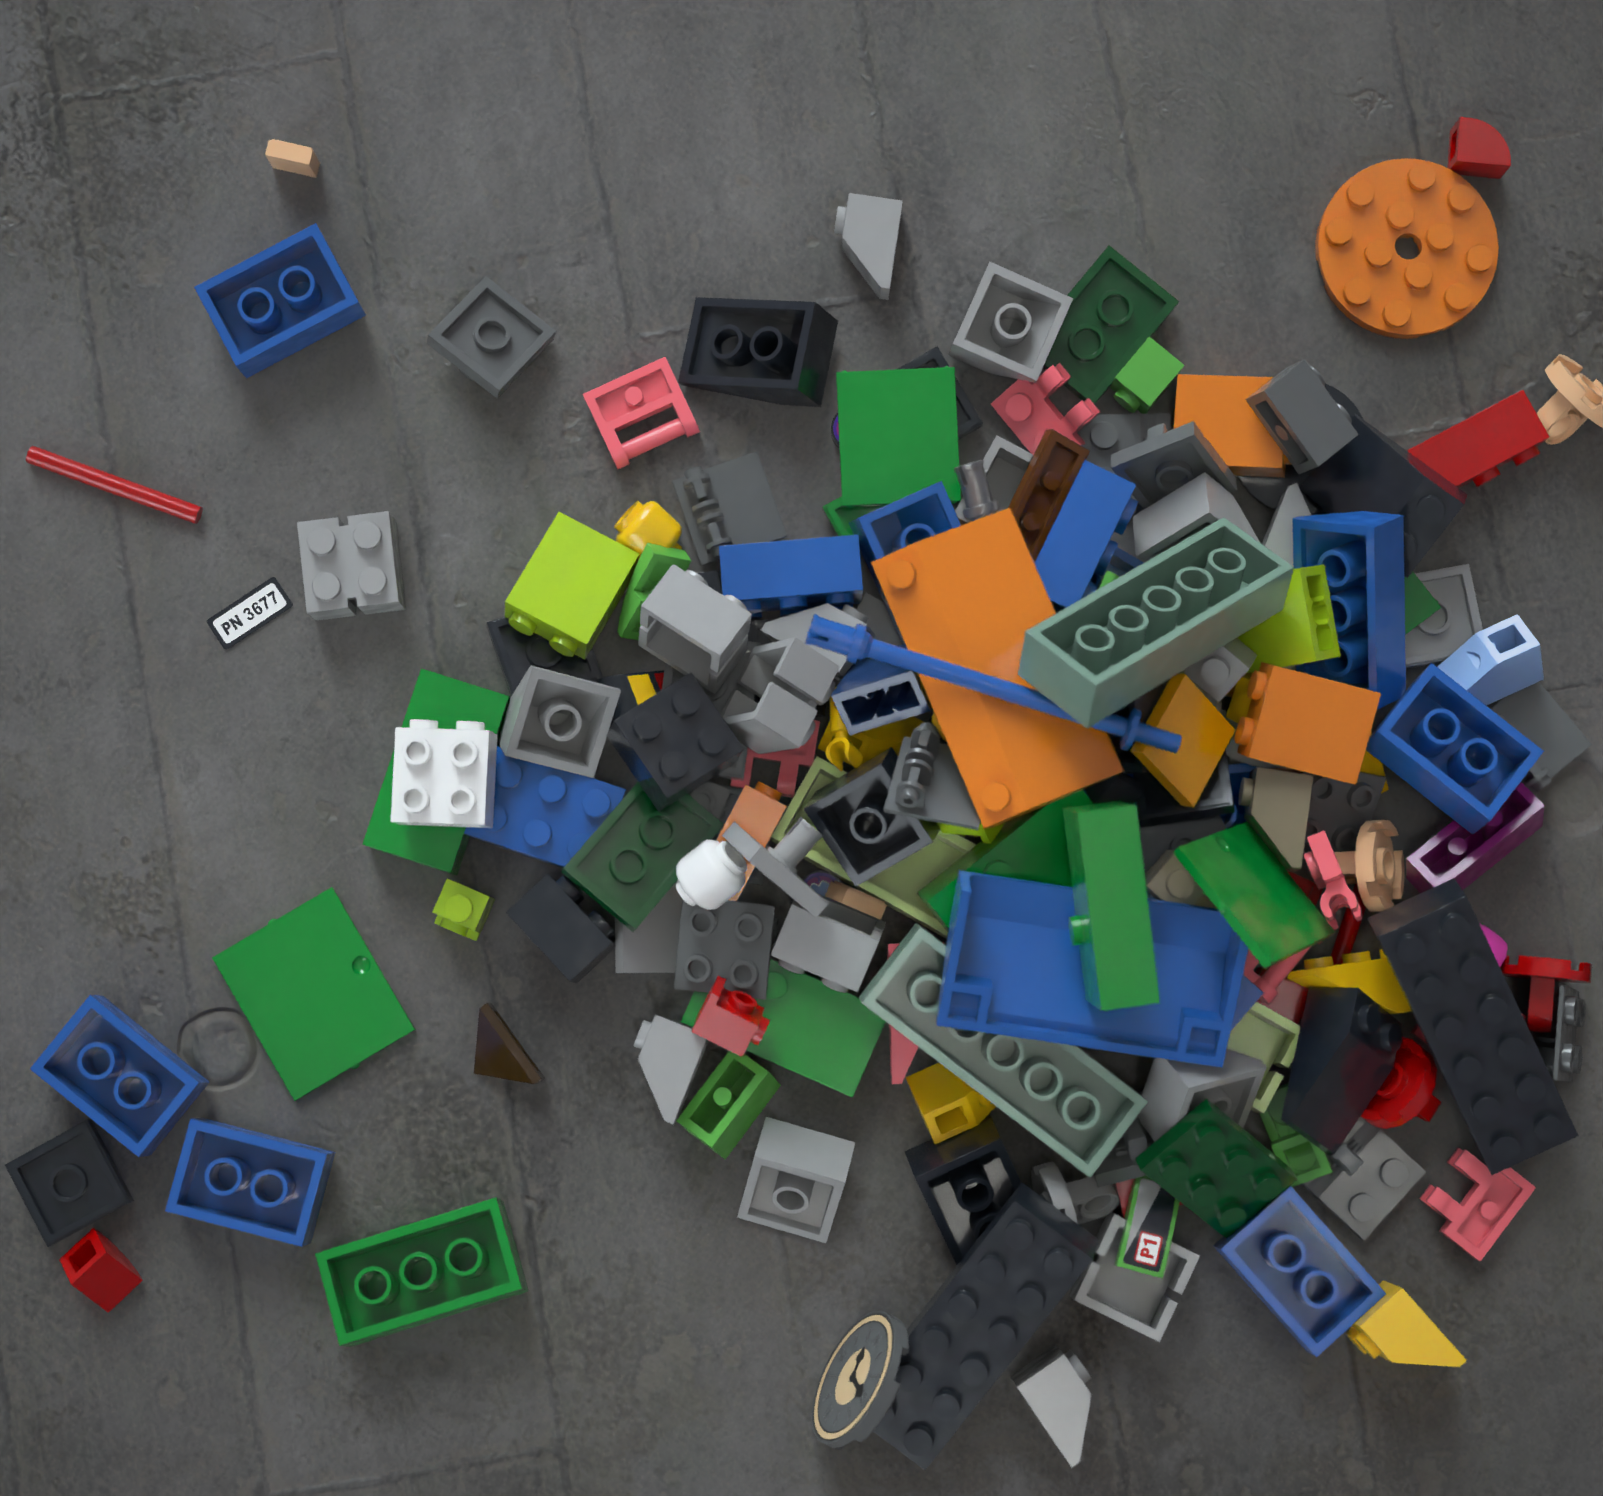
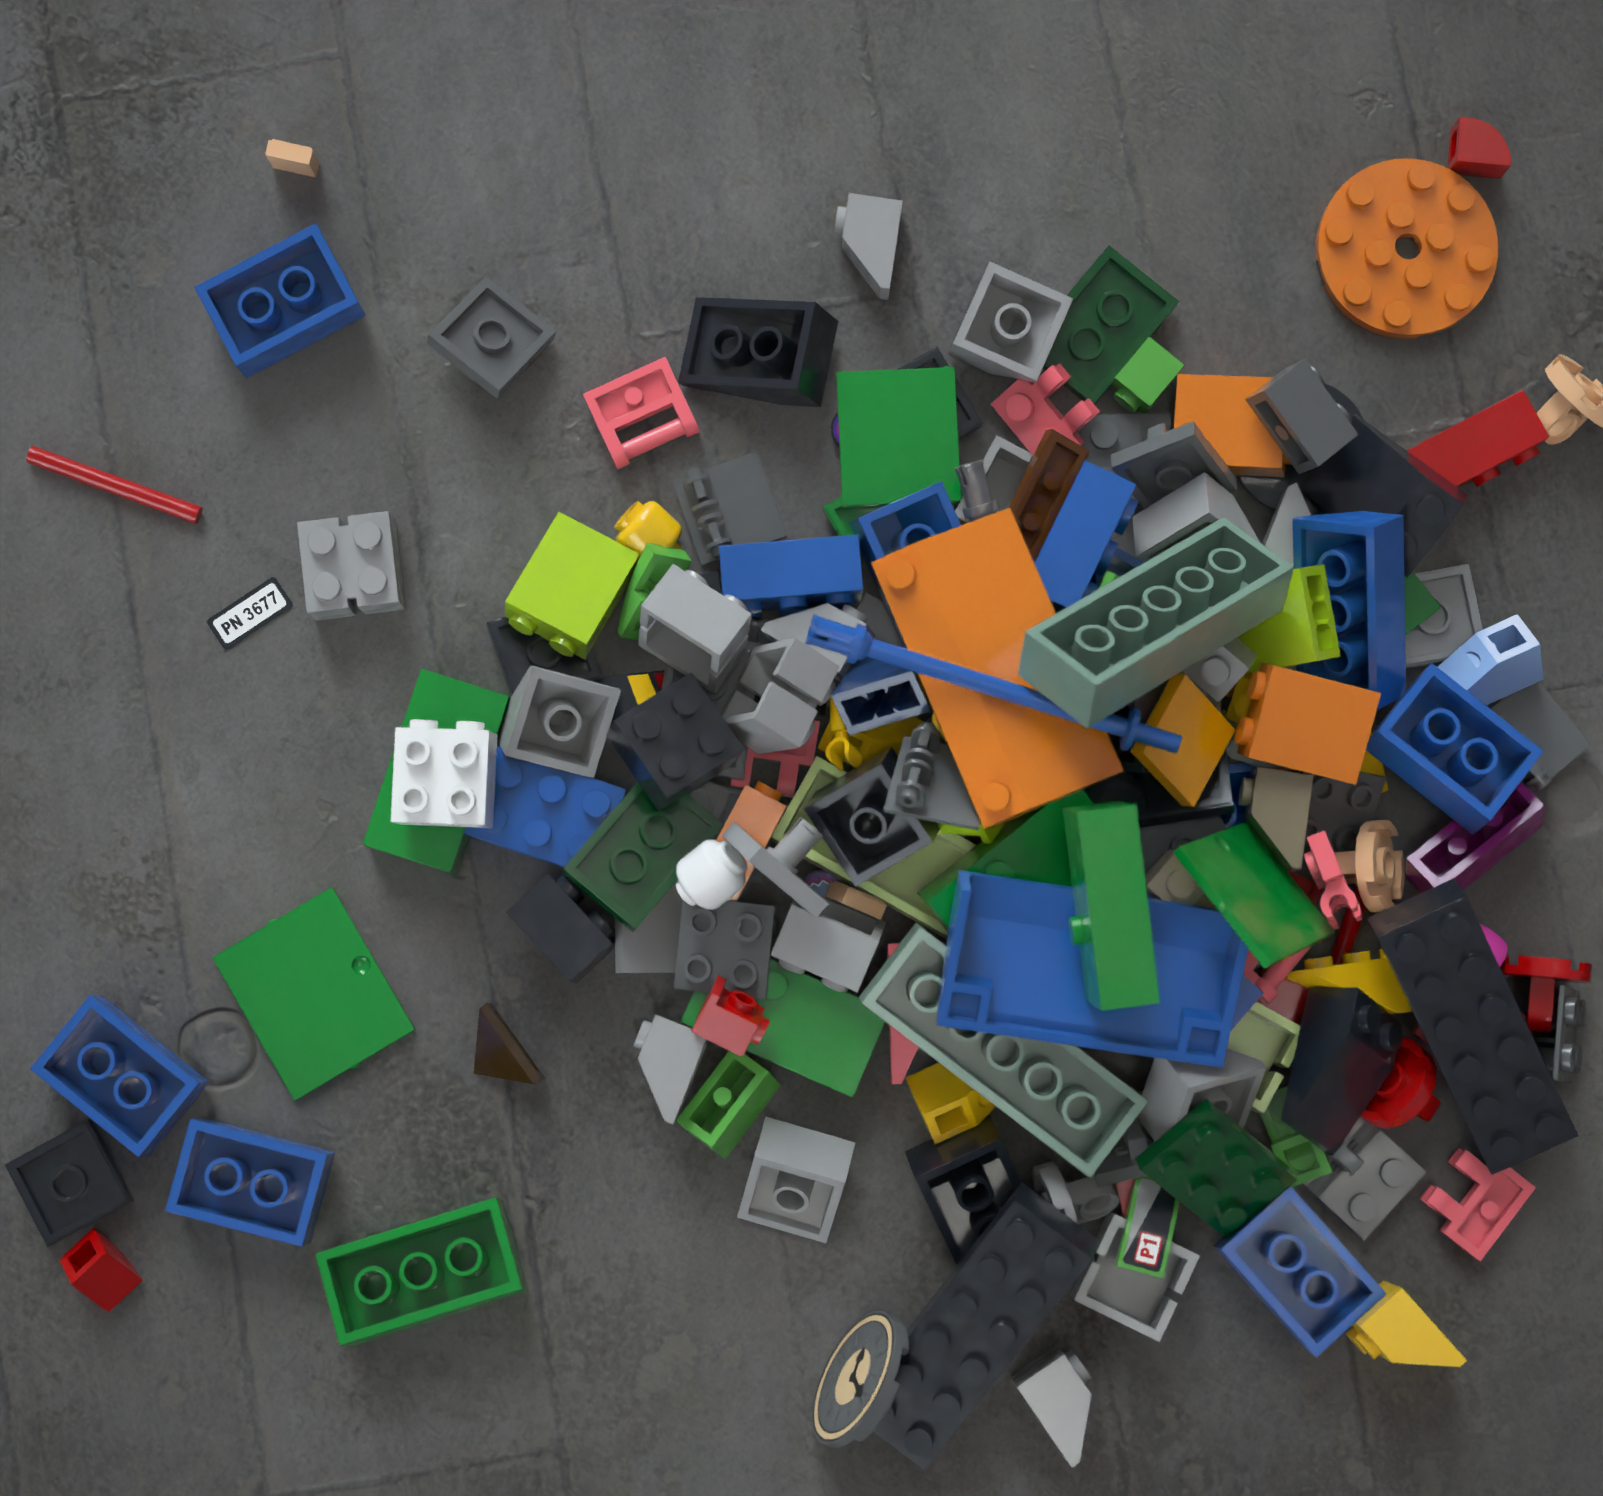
lime brick [432,878,495,941] -> none

